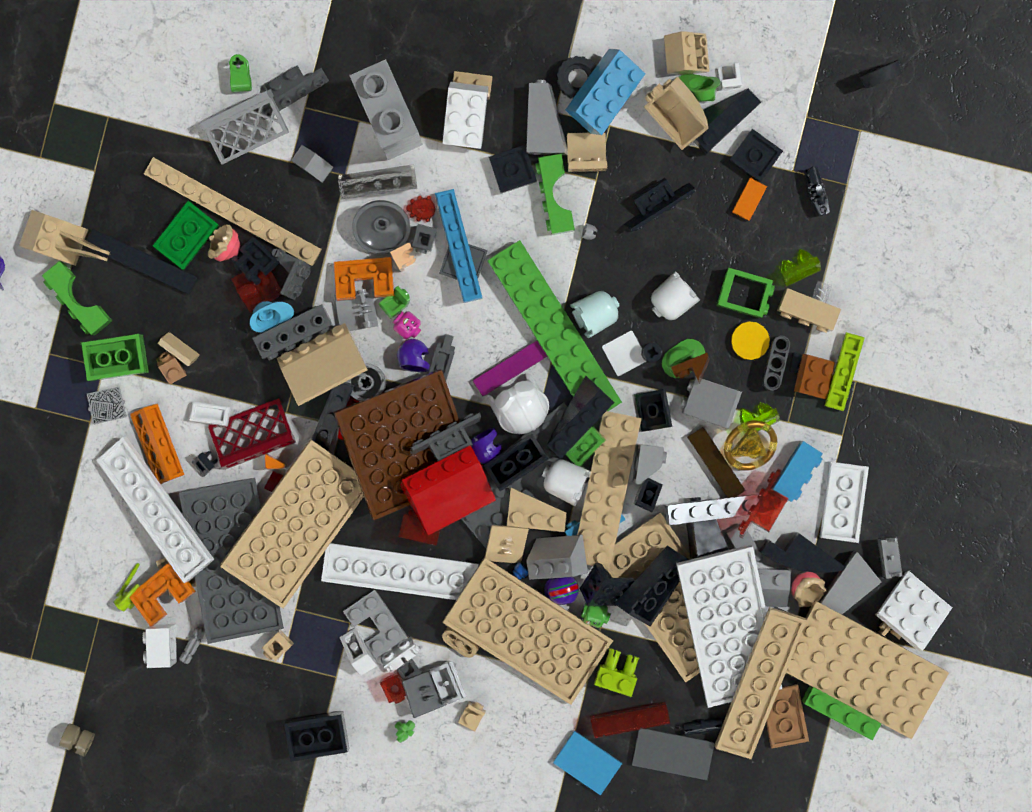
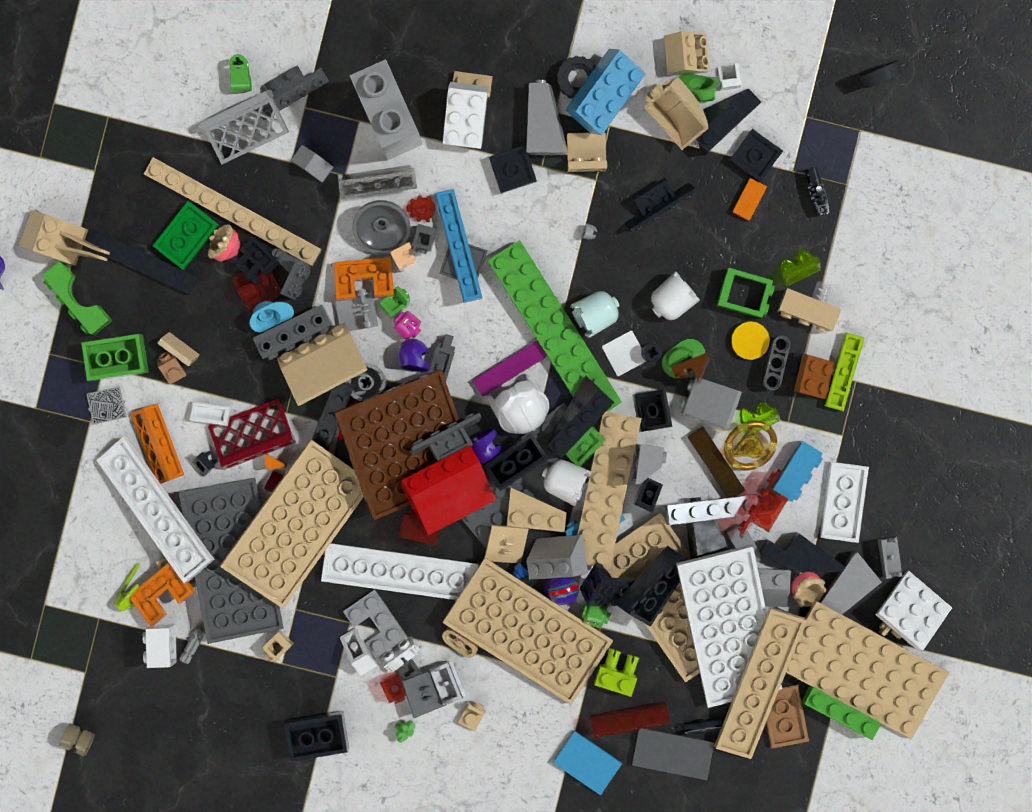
bright green arch [535,154,575,235] -> none

